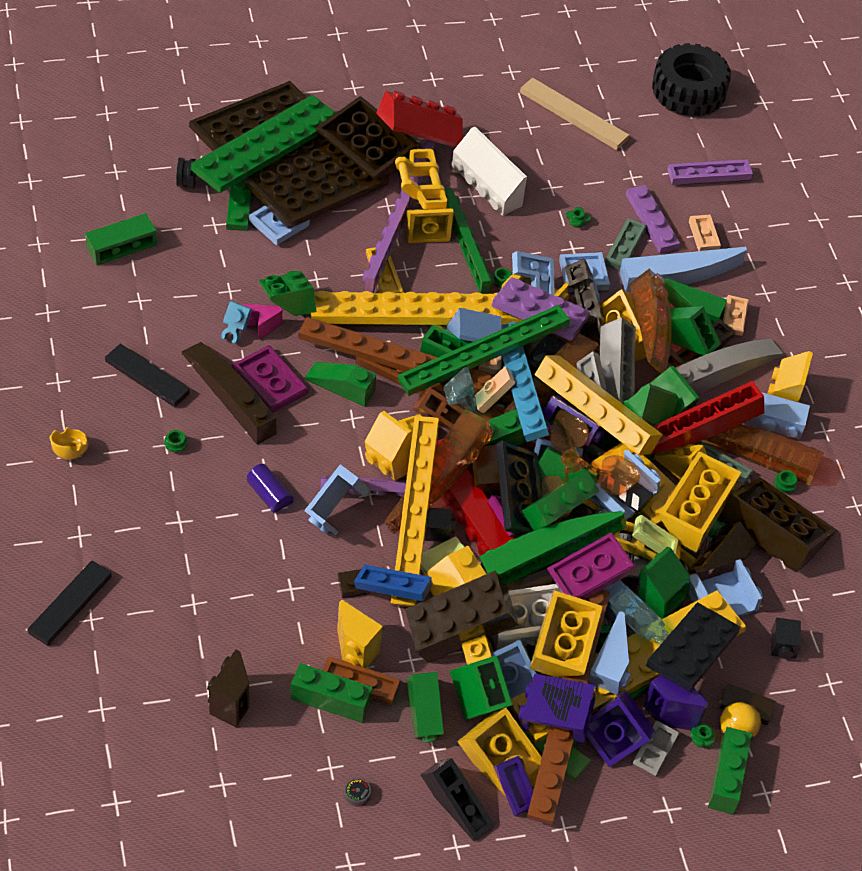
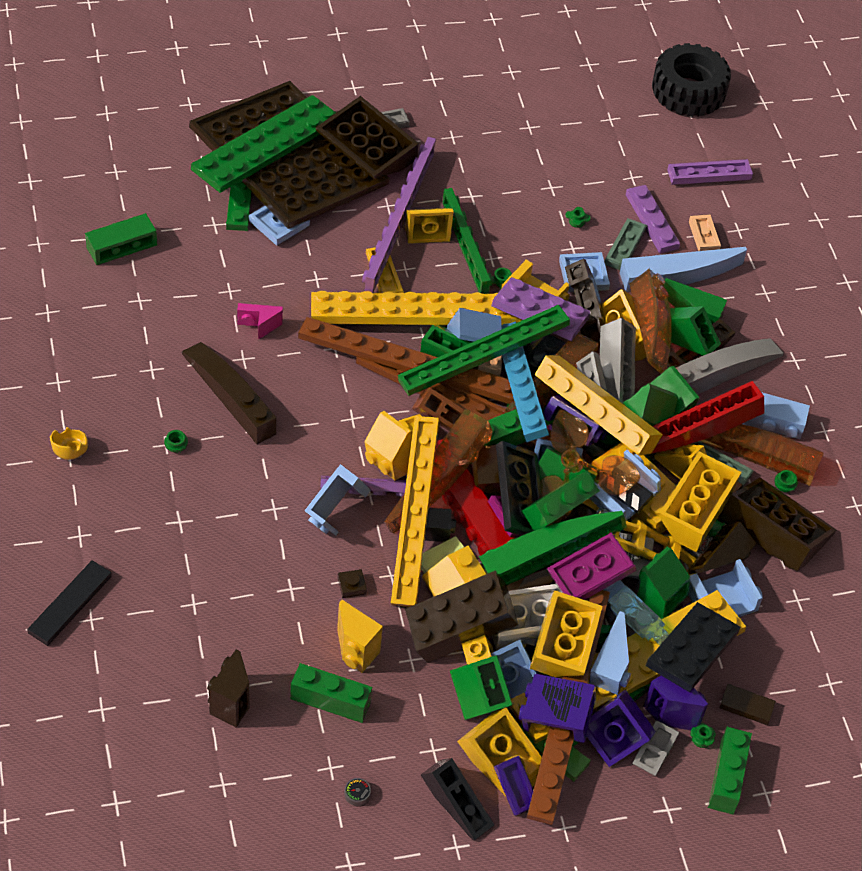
black tile [105,343,190,408] -> none
black wheel [176,157,197,188] -> none
dark azure plate [221,301,253,344] -> none
magenta tile [232,345,309,413] -> none
dark purple brick [247,464,293,513] -> none
green slope [259,271,316,316] -> none
green slope [305,362,377,407] -> none
dark orange plate [323,656,401,705] -> none
blue plate [354,564,433,601] -> none
red slope [376,91,463,147] -> none
yellow bar [395,149,447,210] -> none
green slope [406,672,444,742] -> none
clear light blue slope [444,367,477,414] -> none
white slope [452,127,527,216] -> none
light nougat plate [473,367,516,414] -> none
light blue plate [512,251,555,295] -> none
tan tile [520,78,629,150] -> none
yellowish green tile [632,515,679,554] -> none
yellow hair [720,702,762,738] -> none
light nougat plate [723,295,749,336] -> none
yellow slope [767,351,813,402] -> none
black brick [771,618,801,659] -> none

